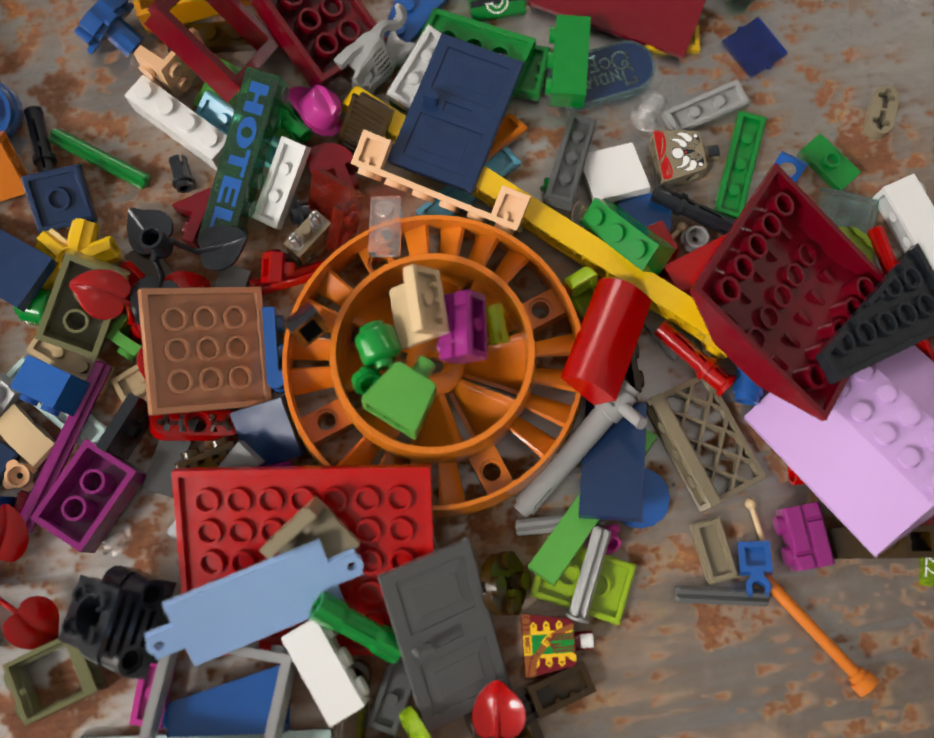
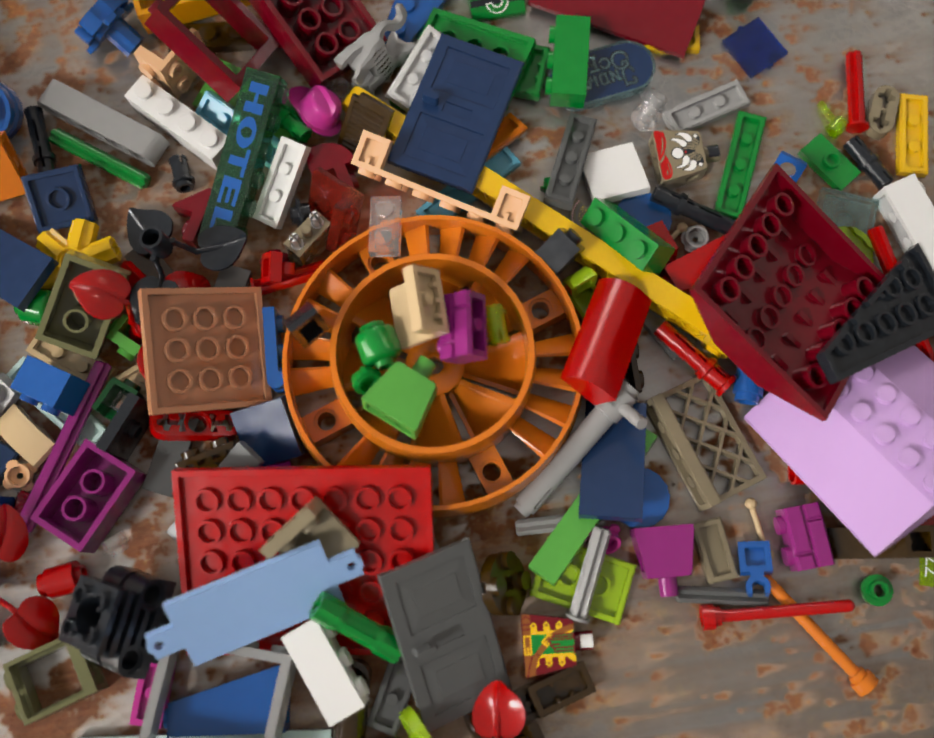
none -> red brick [36,560,89,599]
none -> light grey beam [37,79,170,167]
none -> dark green window [91,377,146,421]
none -> black brick [535,228,585,275]
none -> magenta torso [629,524,694,597]
none -> red piece [699,599,855,631]
none -> clear neon green hand [817,101,846,139]
none -> black pin [843,135,895,191]
none -> red axle [845,50,870,134]
none -> green plate [860,574,893,606]
none -> yellow tile [896,93,928,178]

